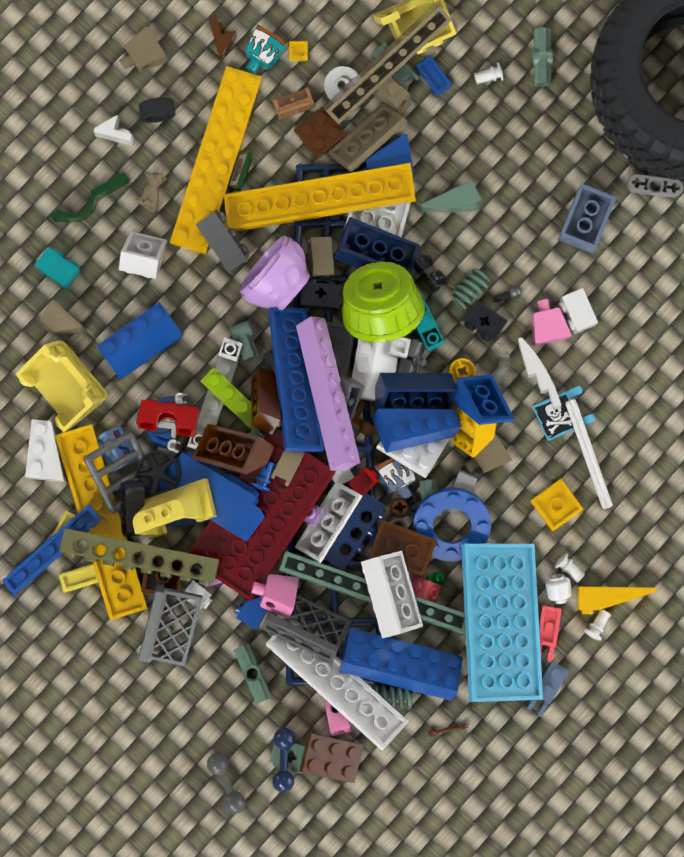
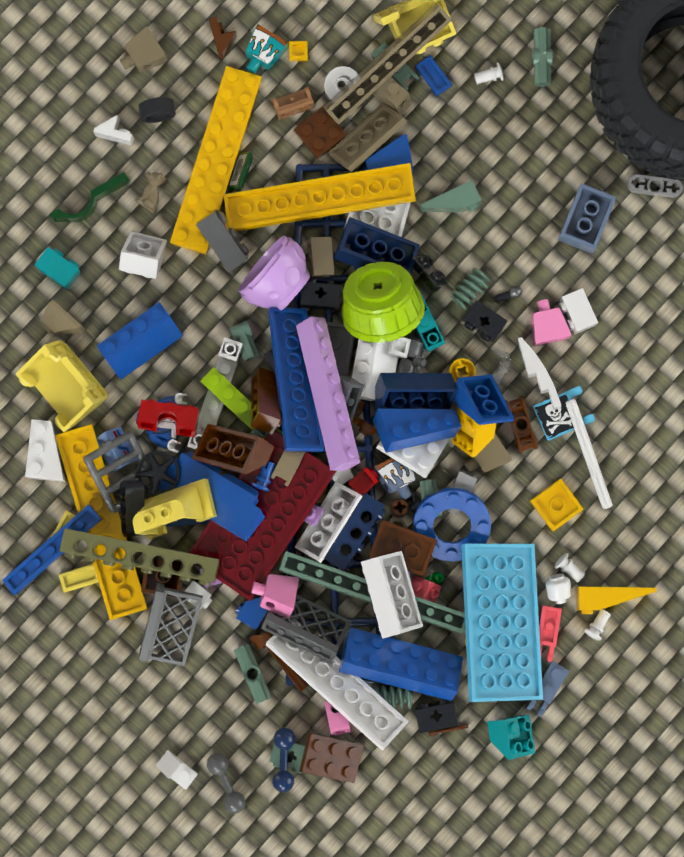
none -> white slope [156,750,198,790]
none -> reddish brown piece [250,631,309,692]
none -> black brick [414,699,458,733]
none -> teal slope [487,714,535,760]
none -> reddish brown piece [505,396,538,454]

